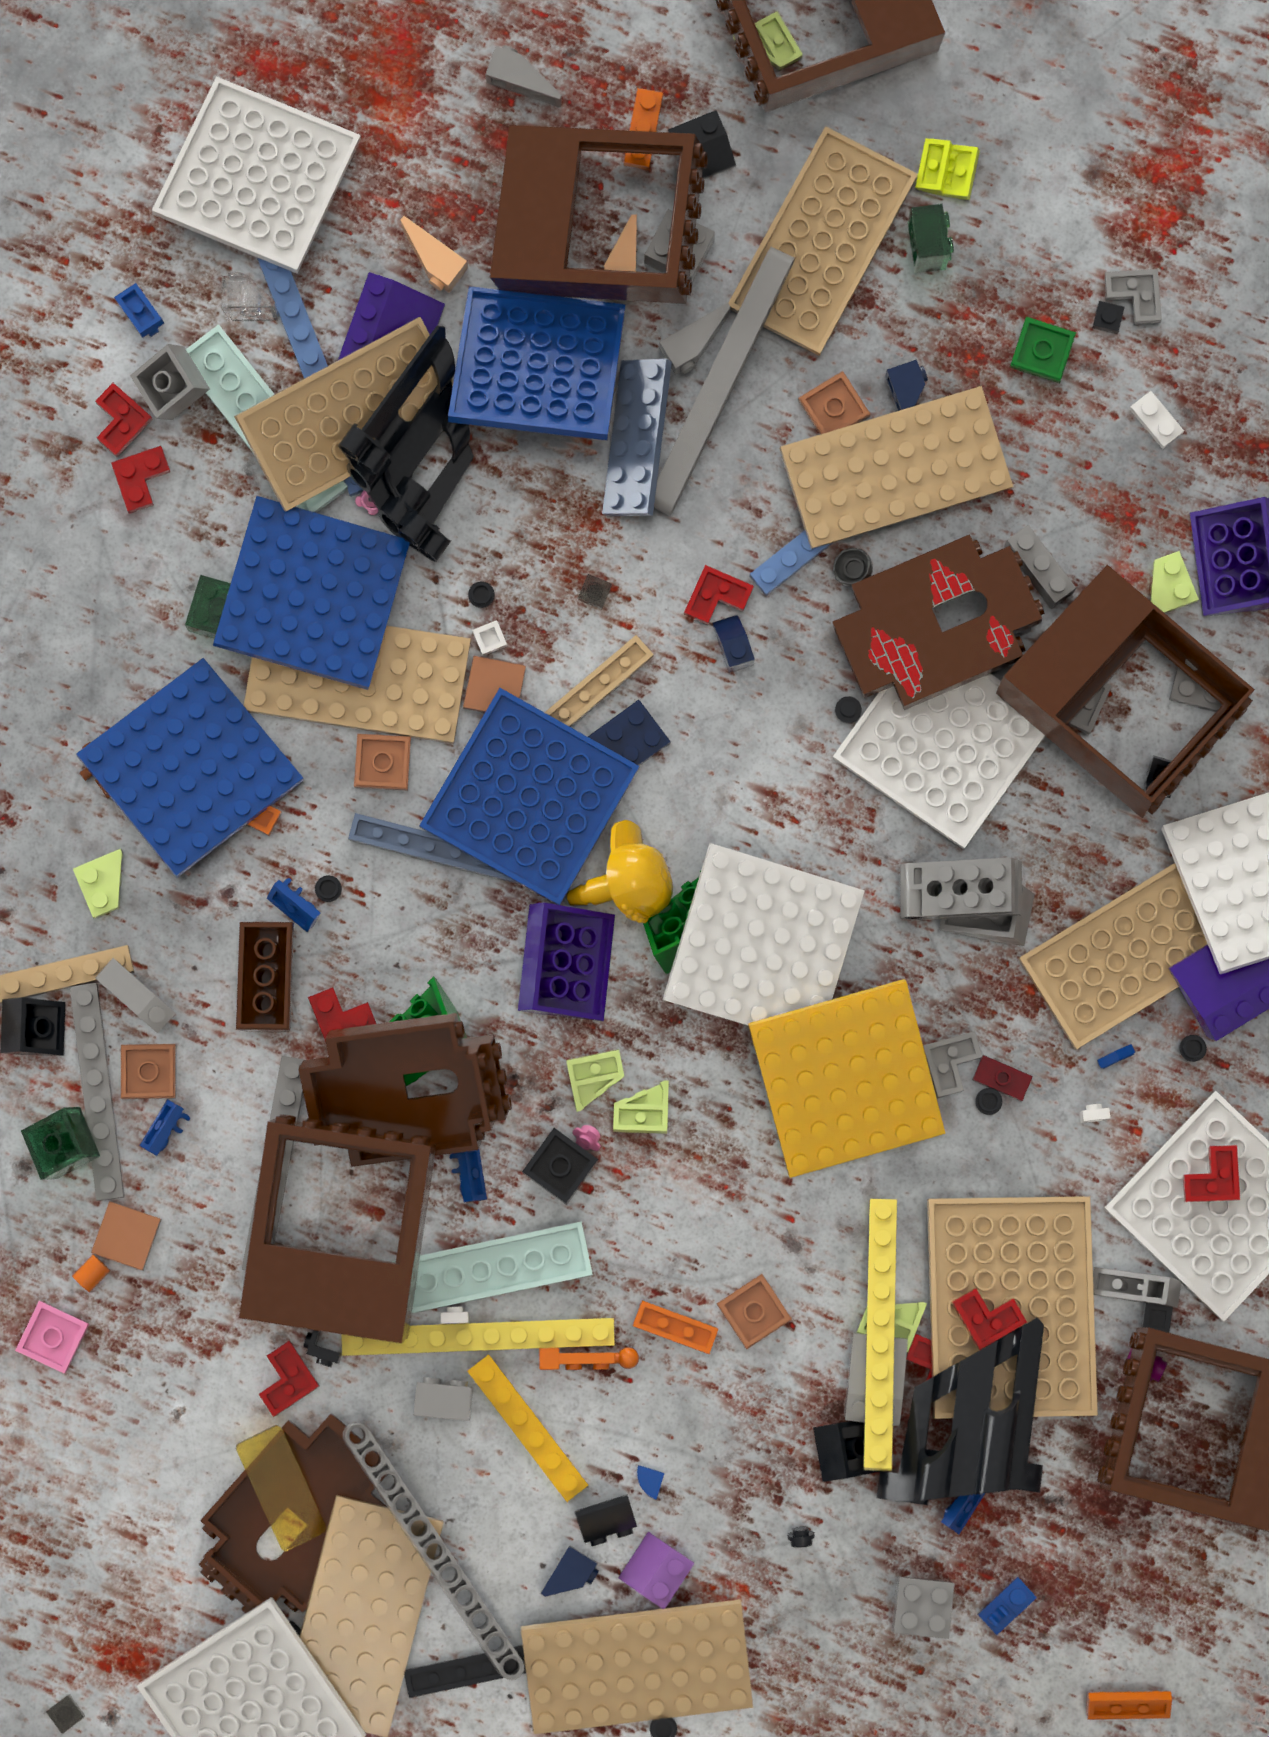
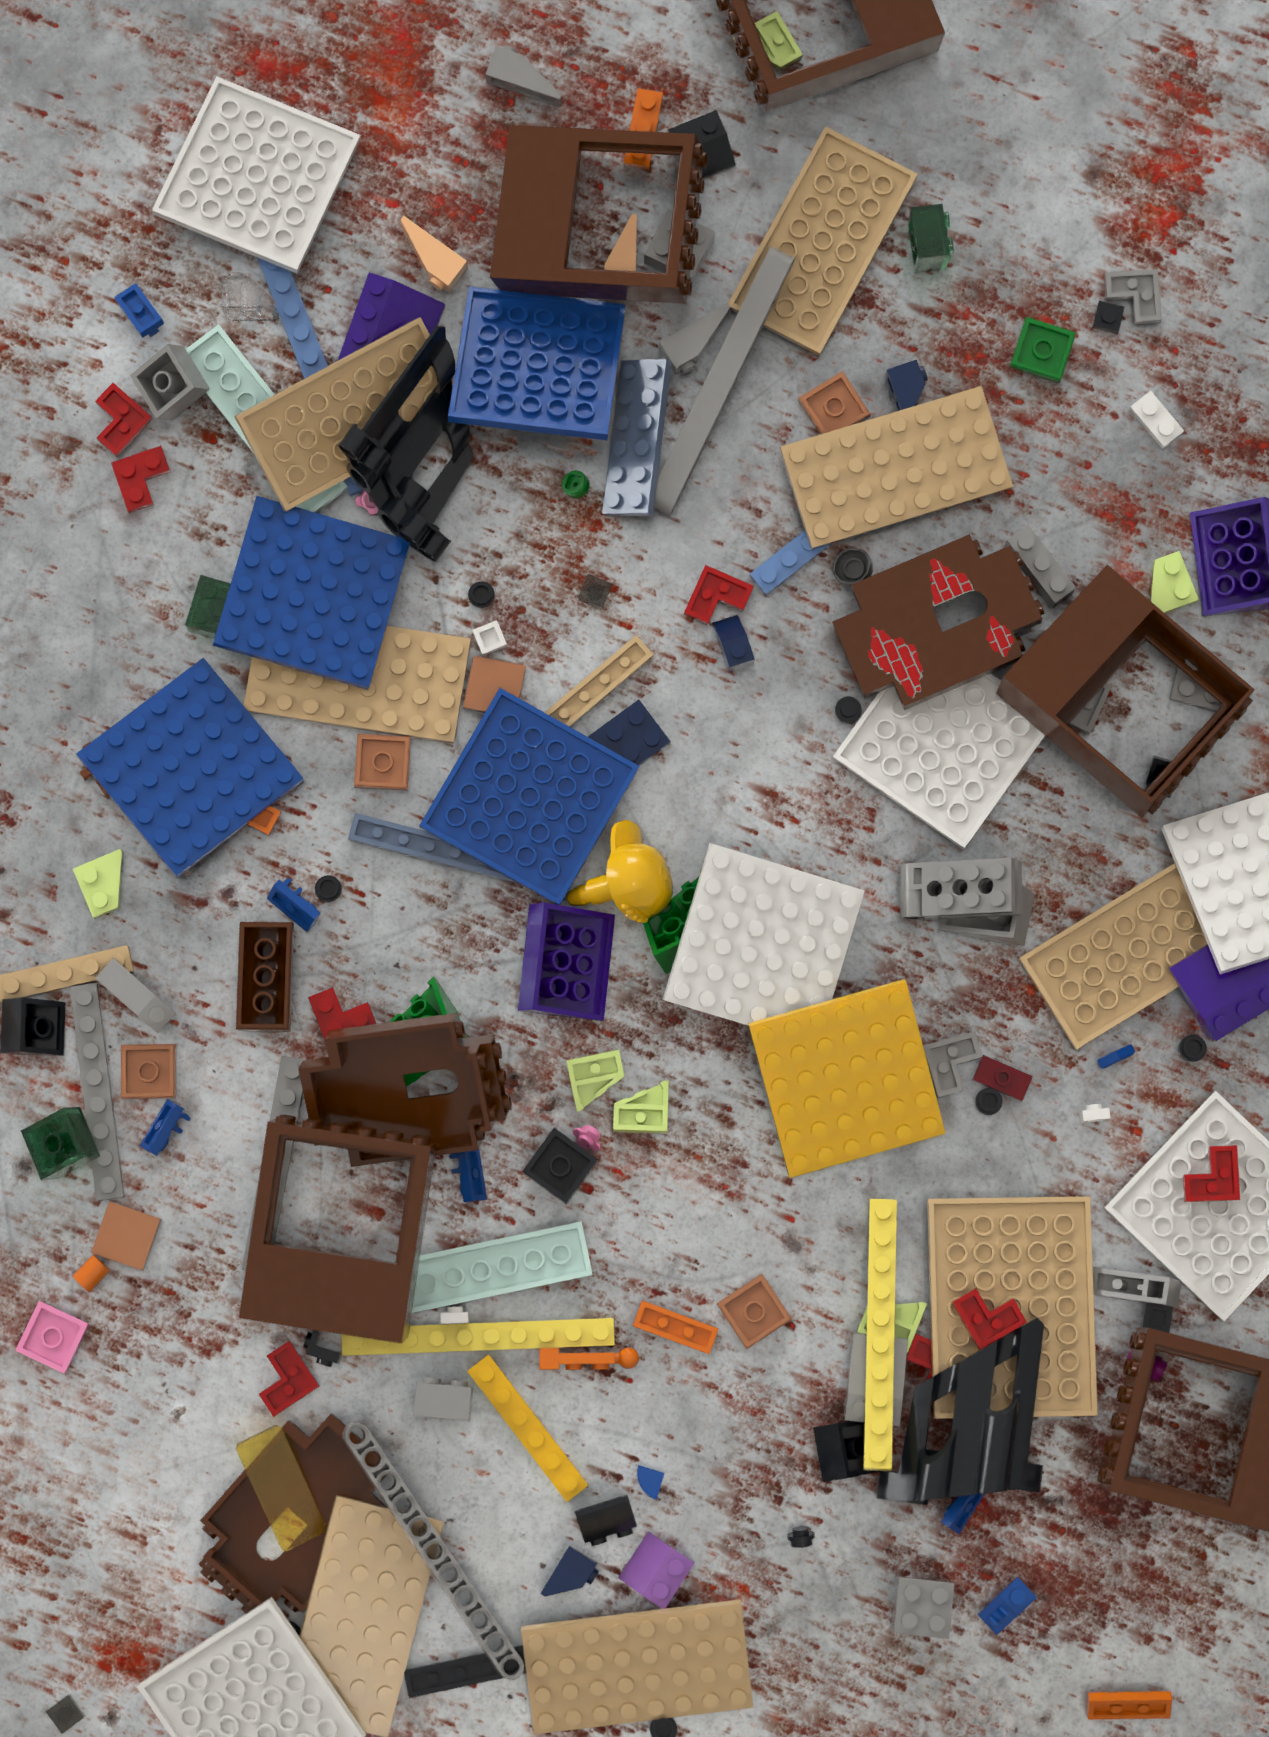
neon yellow slope [915,138,980,200] -> none
none -> green tile [562,470,590,498]

